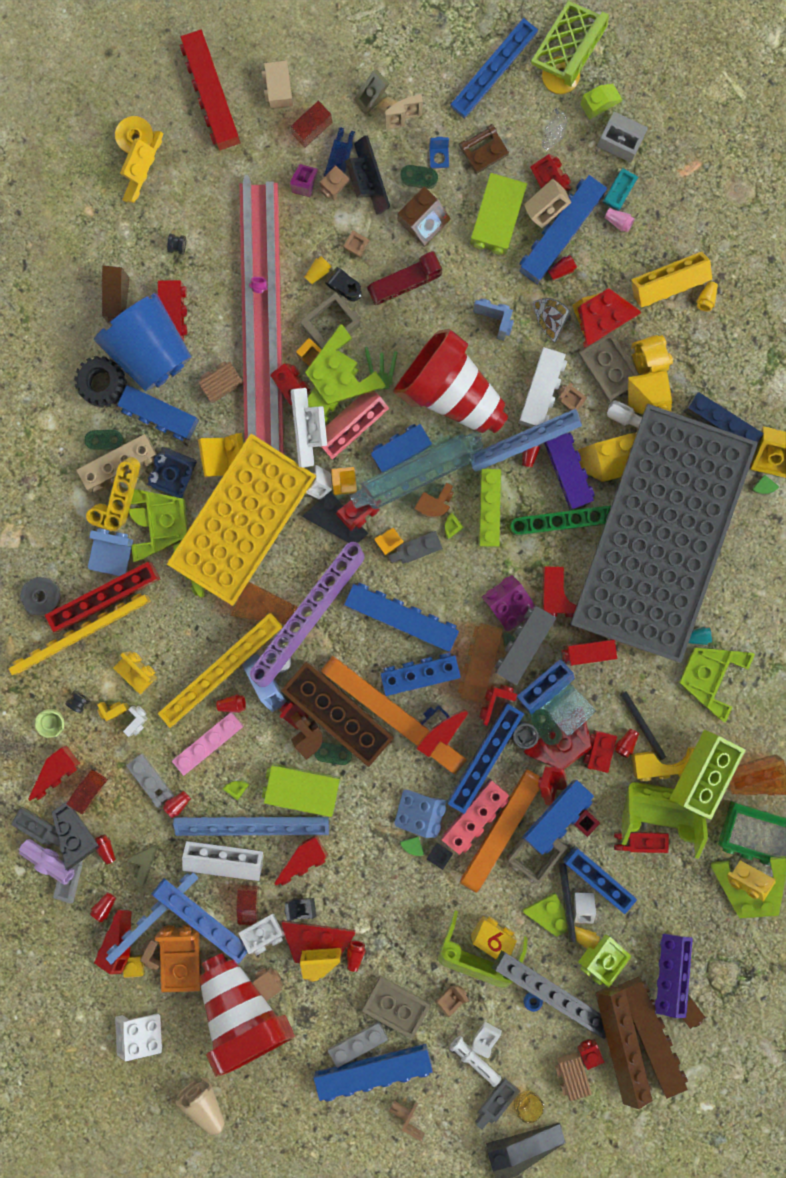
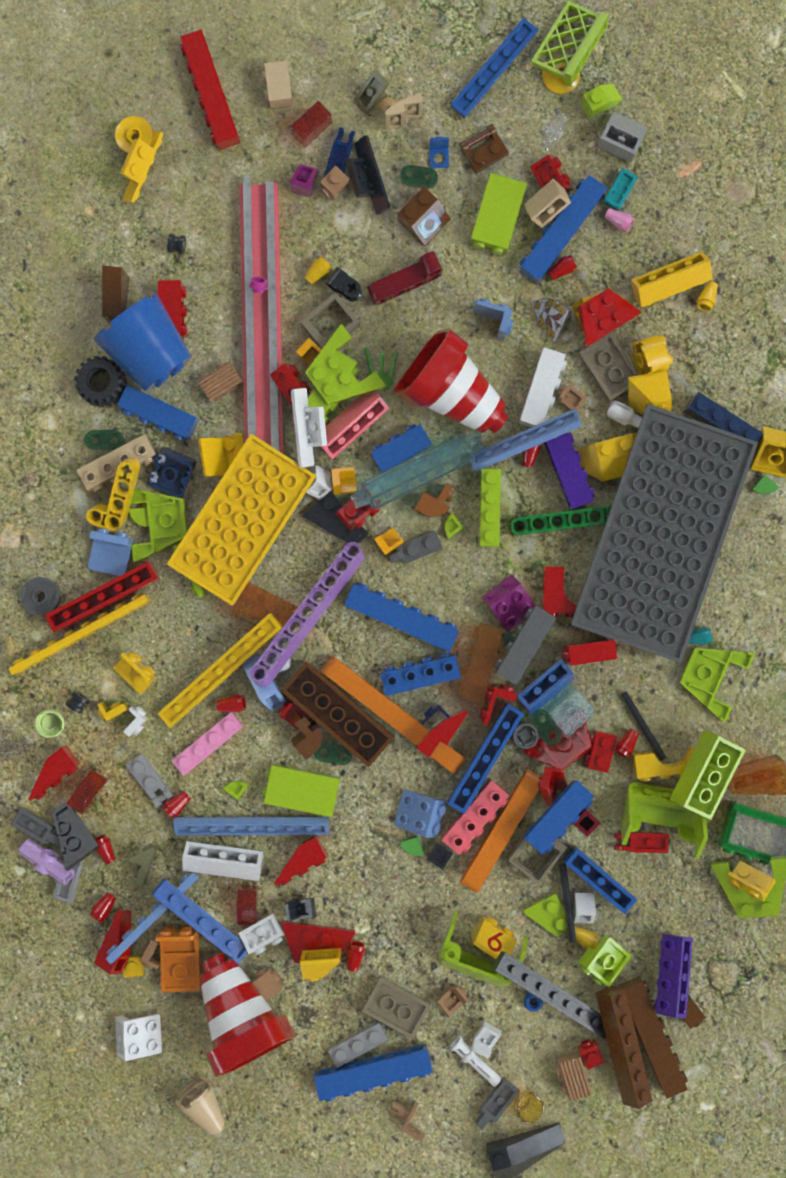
medium nougat plate [343,231,369,258] -> none

